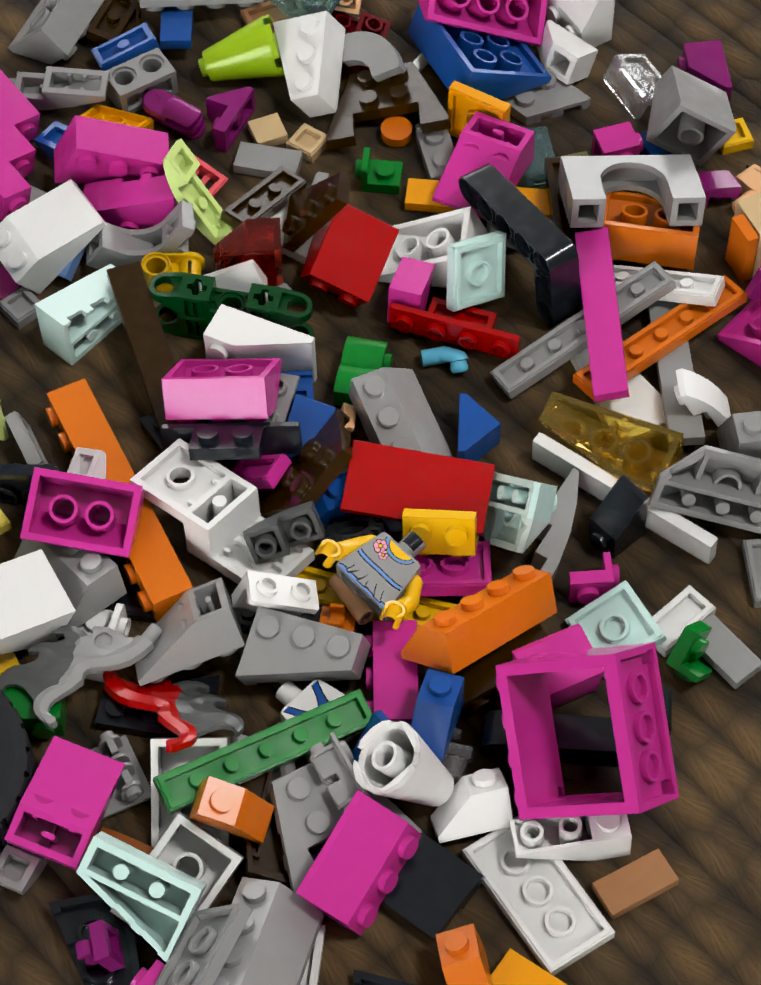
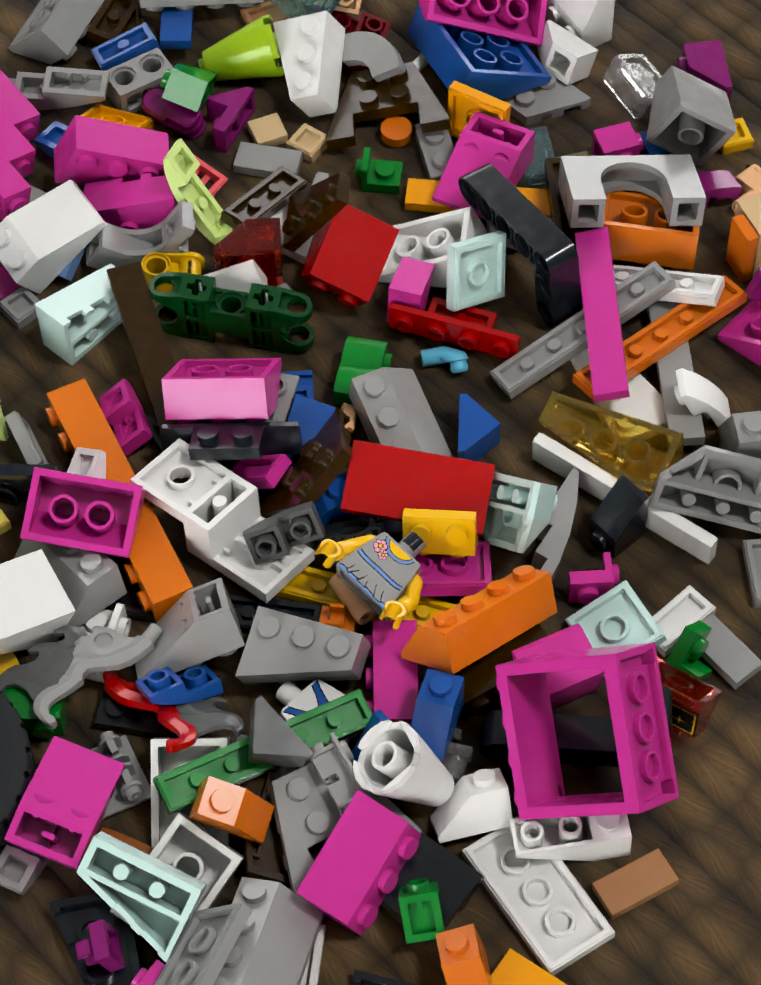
white slope [203,304,317,383] -> none
white bracket [231,570,319,617] -> none
none -> dark pink slope [99,378,153,456]
none -> blue slope [135,664,223,705]
none -> slope [160,63,218,112]
none -> dark grey slope [248,696,313,768]
none -> green bracket [398,878,445,944]
none -> clear red slope [657,657,722,738]

